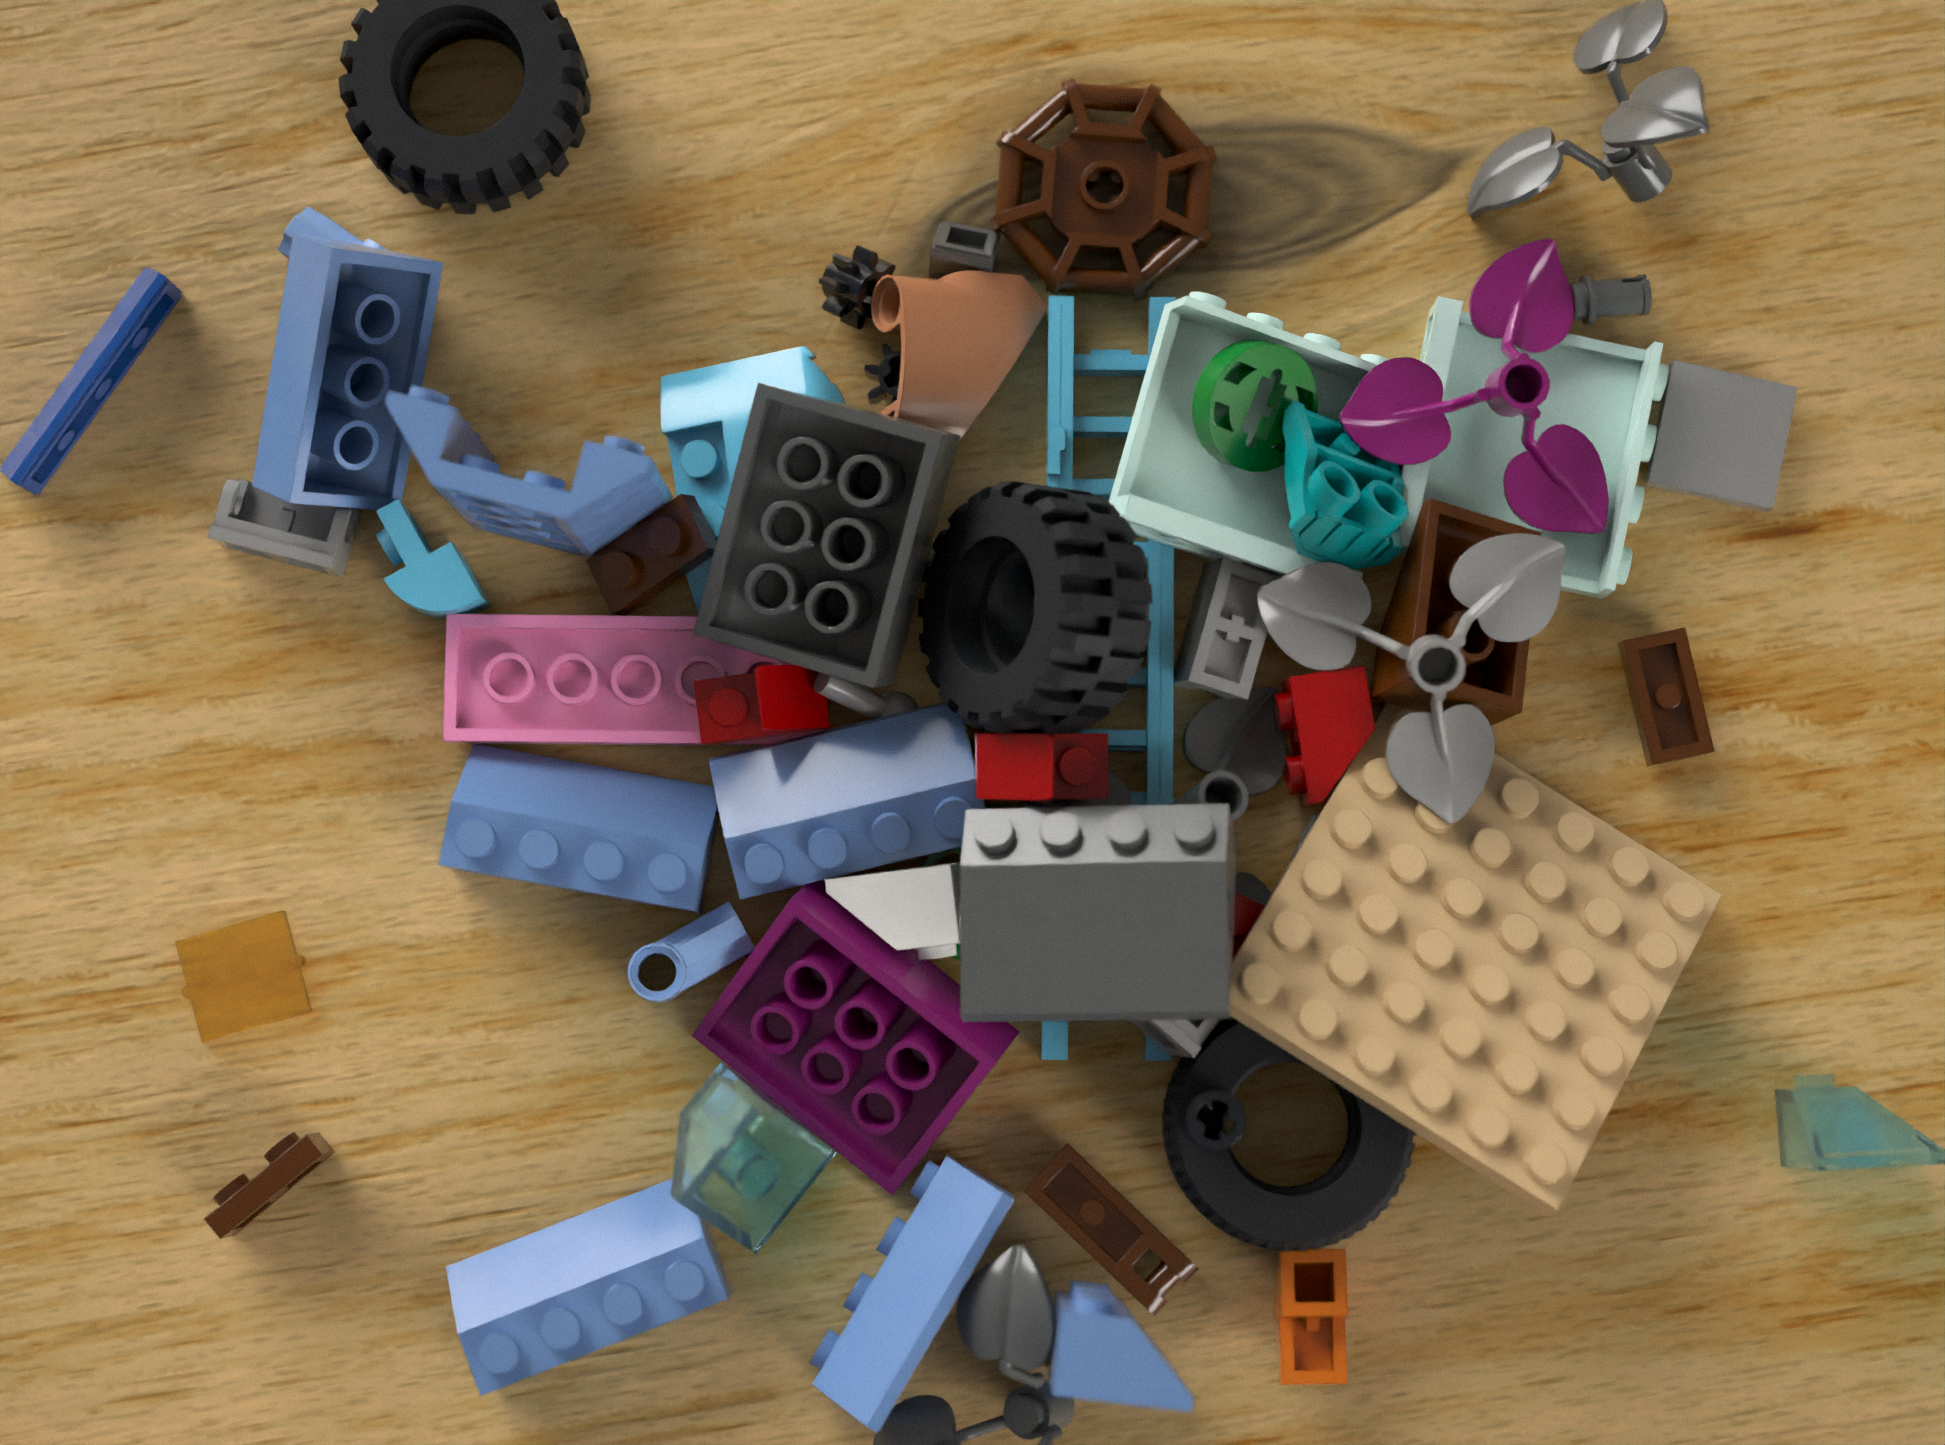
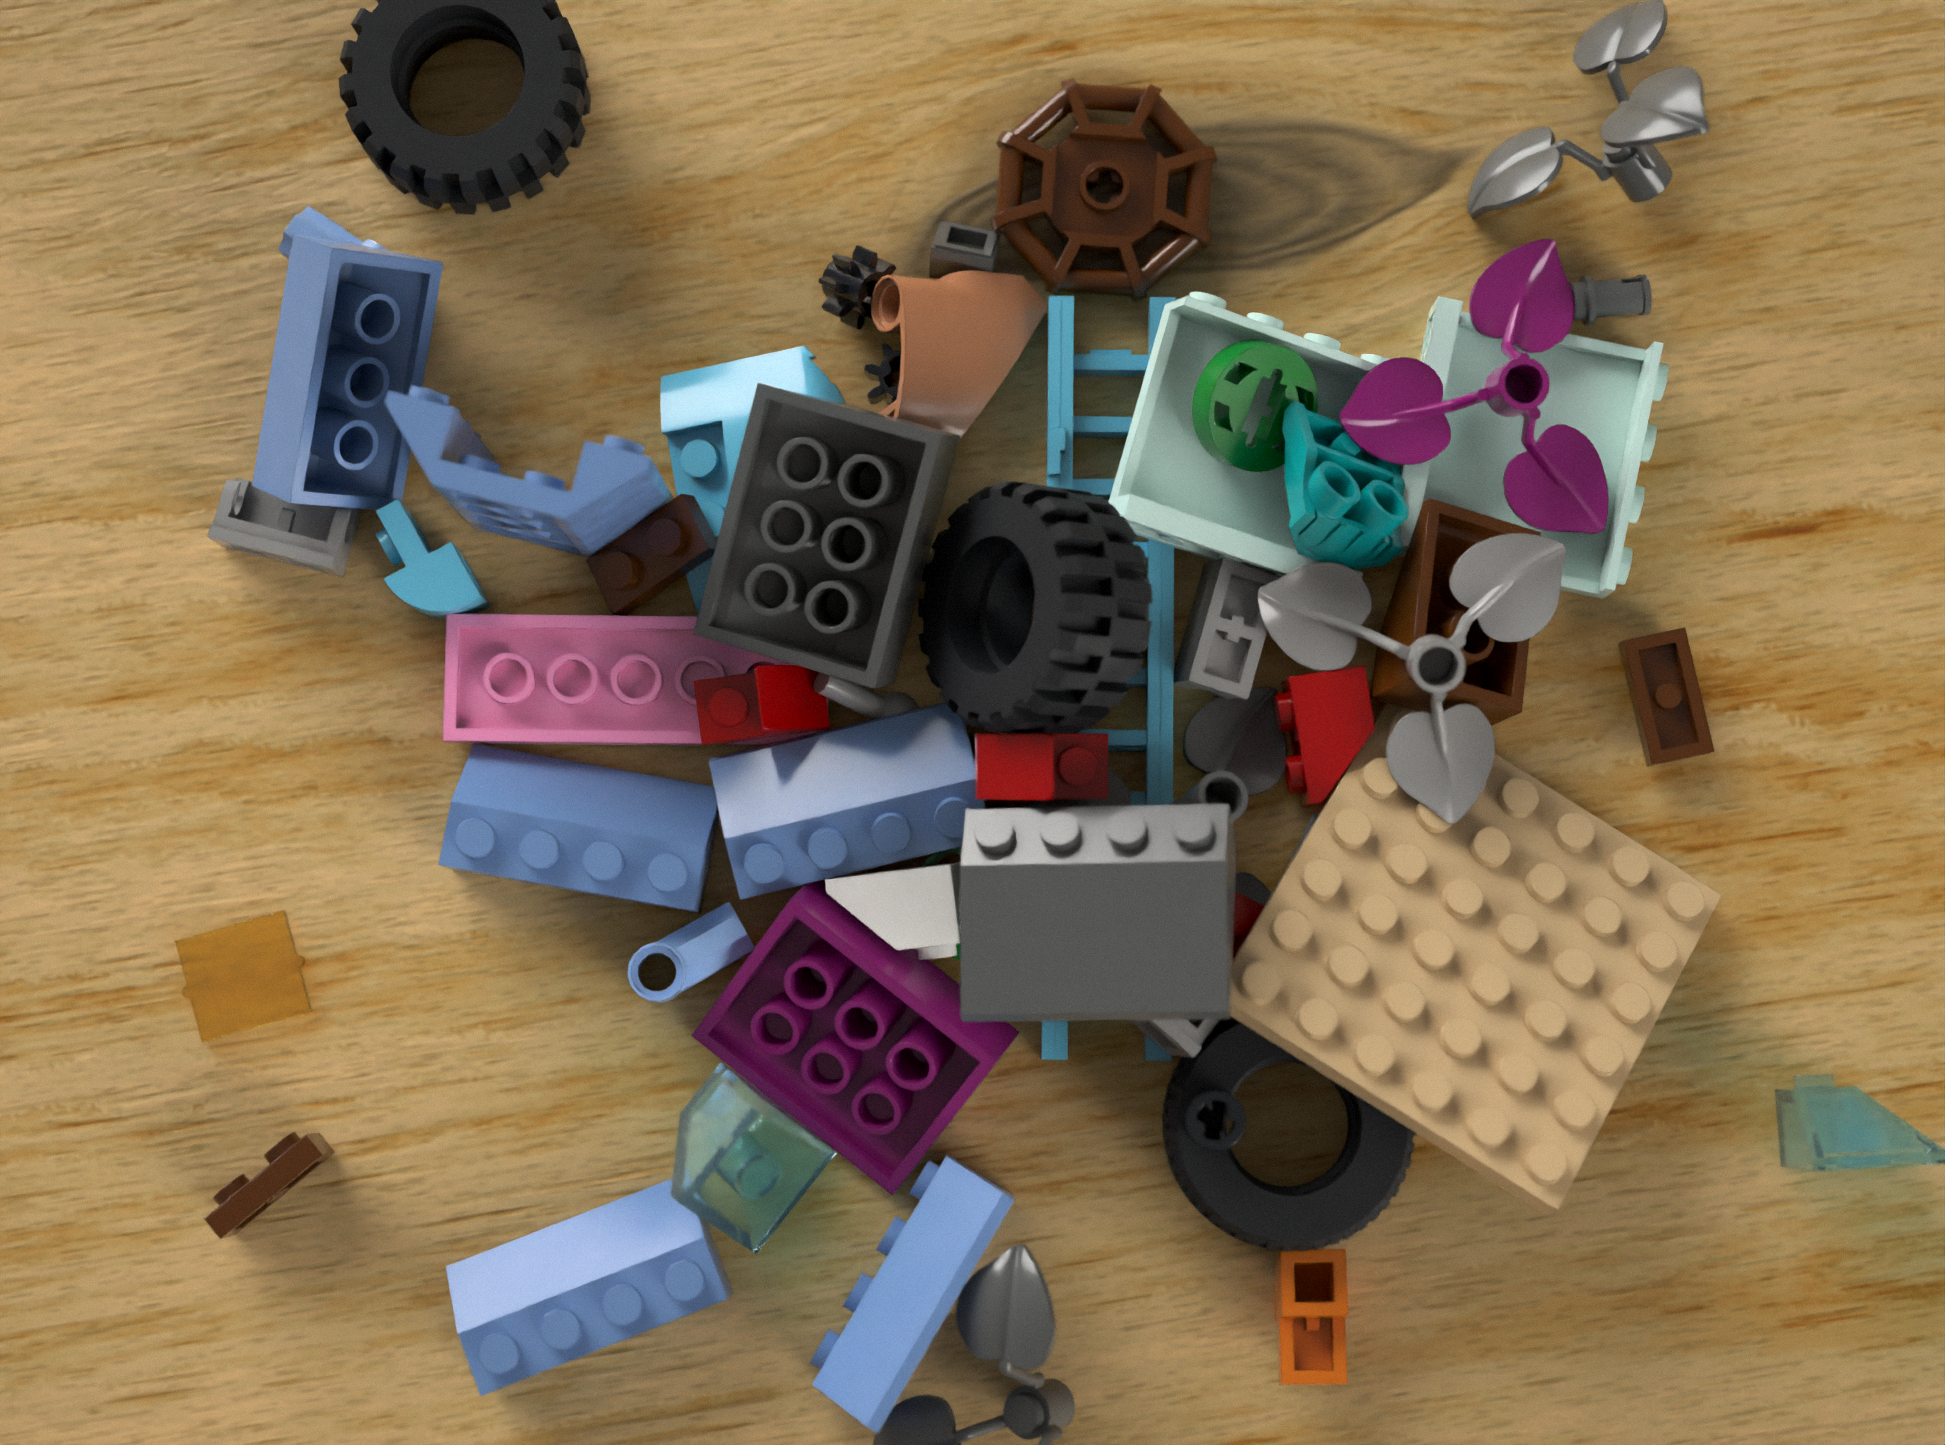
blue slope [0,268,182,495] -> none
reddish brown plate [1023,1143,1199,1316] -> none
medium blue slope [1047,1280,1194,1412] -> none
light grey tile [1644,360,1798,512] -> none

